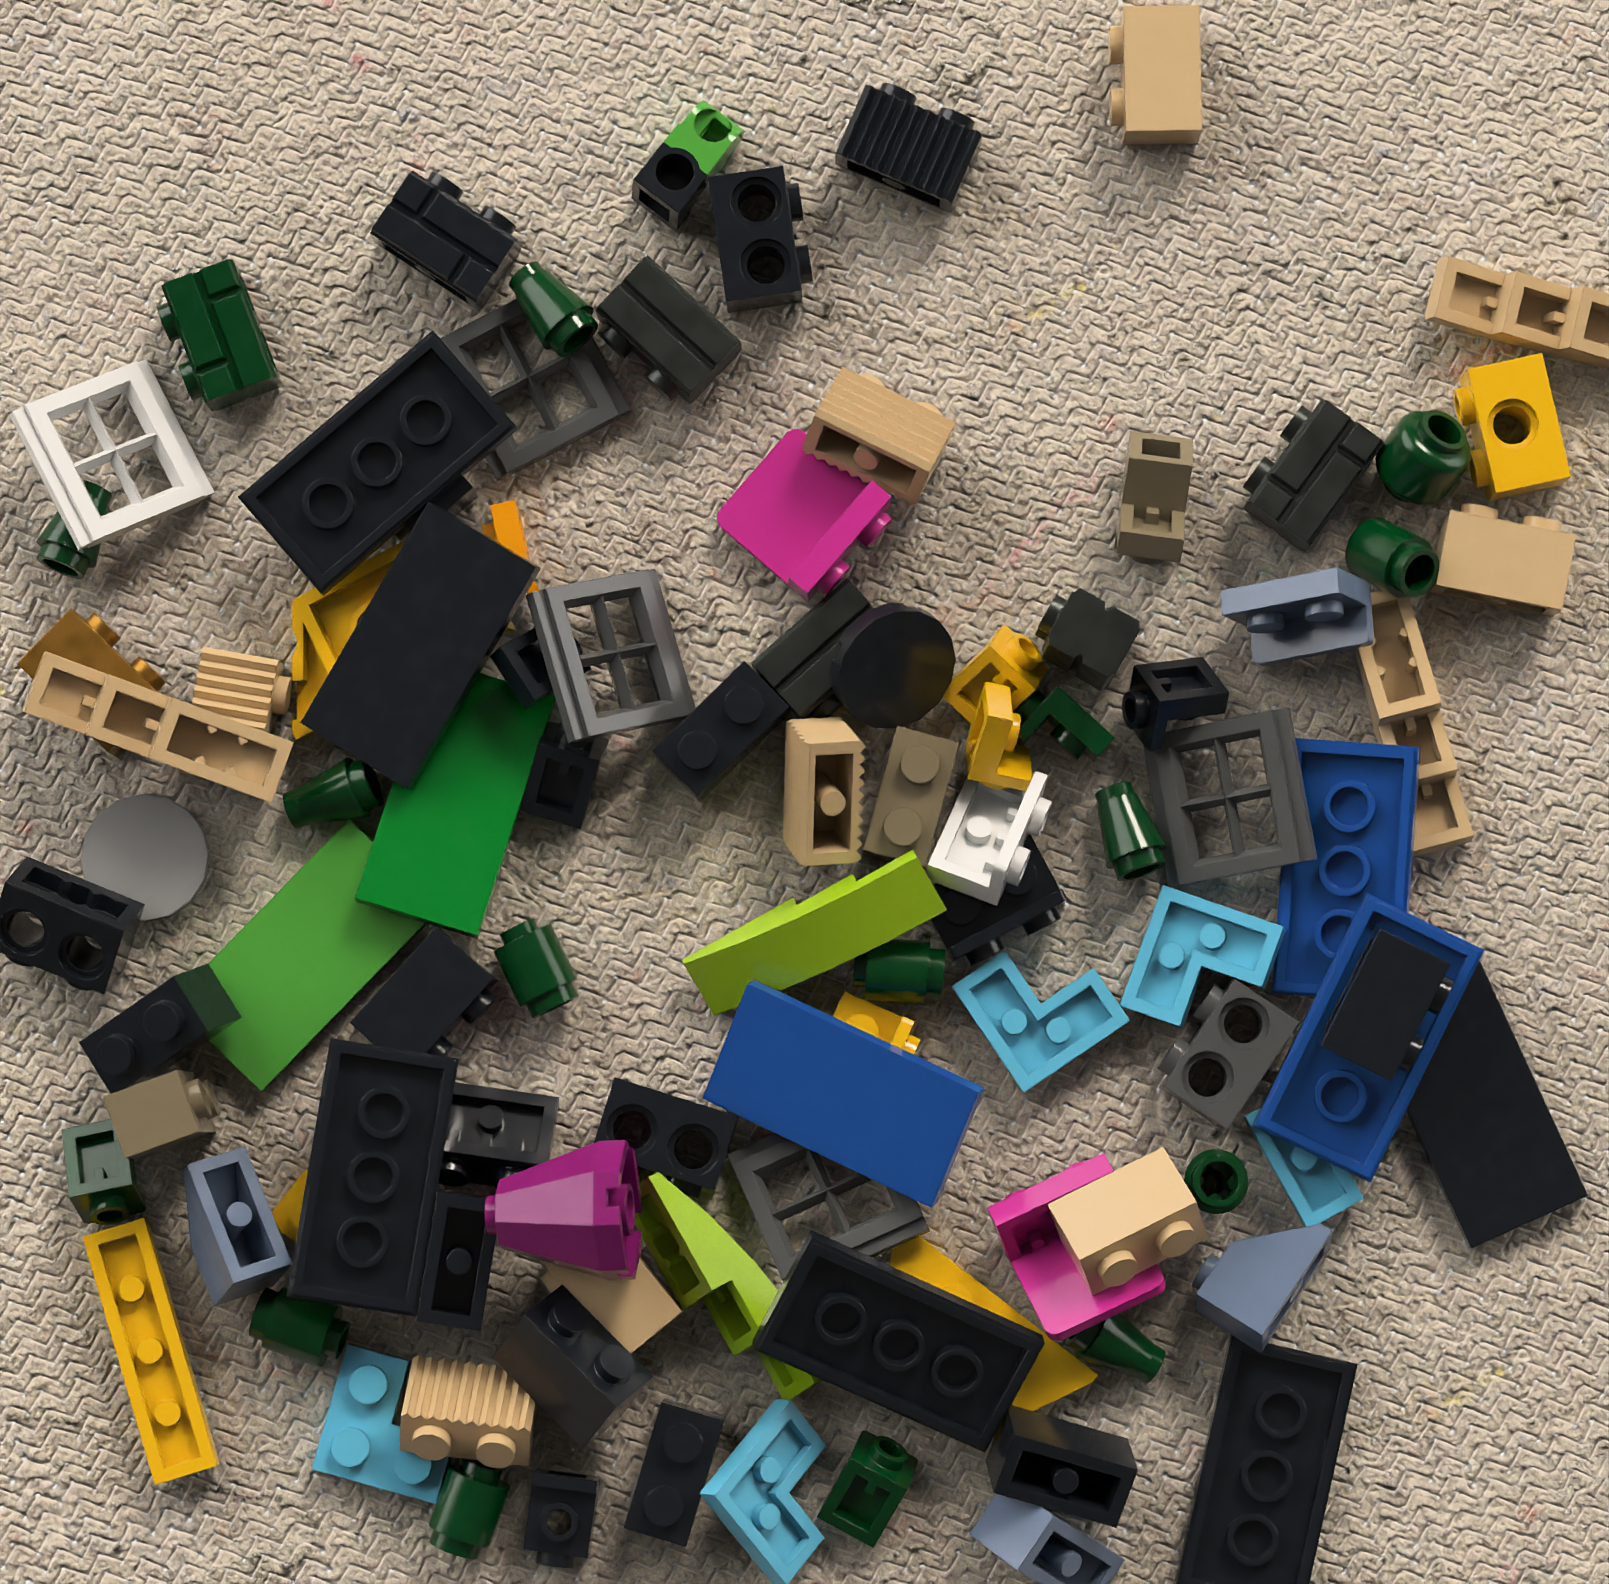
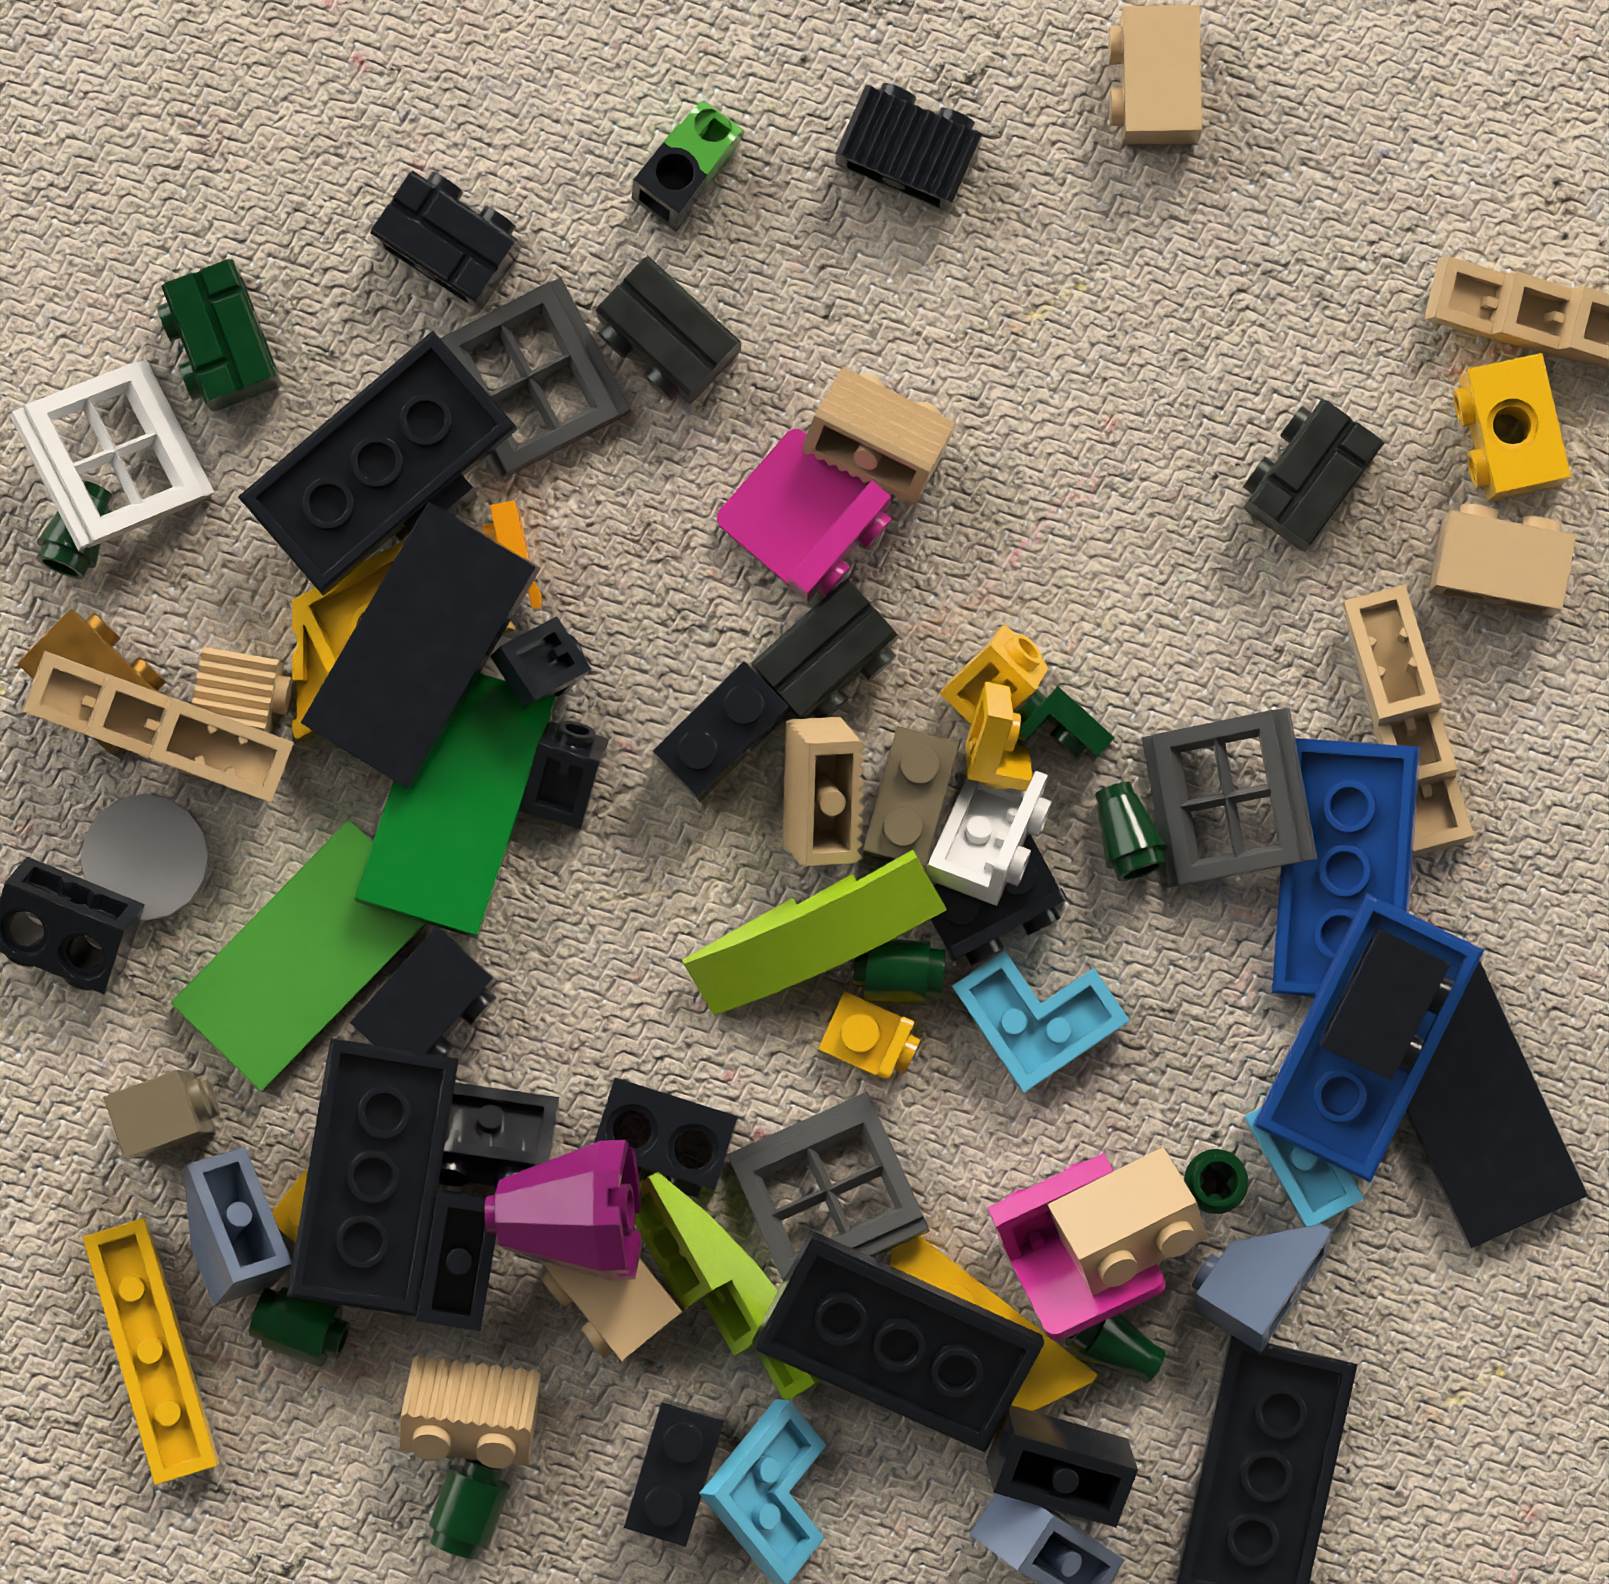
bracket [61,1119,146,1225] -> none
black brick [79,964,242,1094] -> none
dark green cone [283,757,383,829] -> none
medium azure plate [312,1343,450,1504] -> none
black brick [492,1285,653,1449] -> none
dark green brick [493,918,579,1019] -> none
dark green cone [509,261,598,357] -> none
black brick [523,1468,601,1568] -> none
dark grey piece [526,569,696,743] -> none
blue tile [703,980,984,1208] -> none
black brick [708,166,813,313] -> none
dark green bracket [817,1430,918,1548] -> none
black tile [830,603,956,728] -> none
pearl dark grey brick [1035,588,1141,691] -> none
dark tan brick [1114,431,1193,565] -> none
medium azure plate [1120,885,1286,1029] -> none
black bracket [1122,657,1229,751] -> none
dark grey brick [1157,979,1299,1130] -> none
sand blue bracket [1220,567,1374,666] -> none
dark green brick [1345,517,1439,598] -> none
dark green head [1375,410,1471,505] -> none

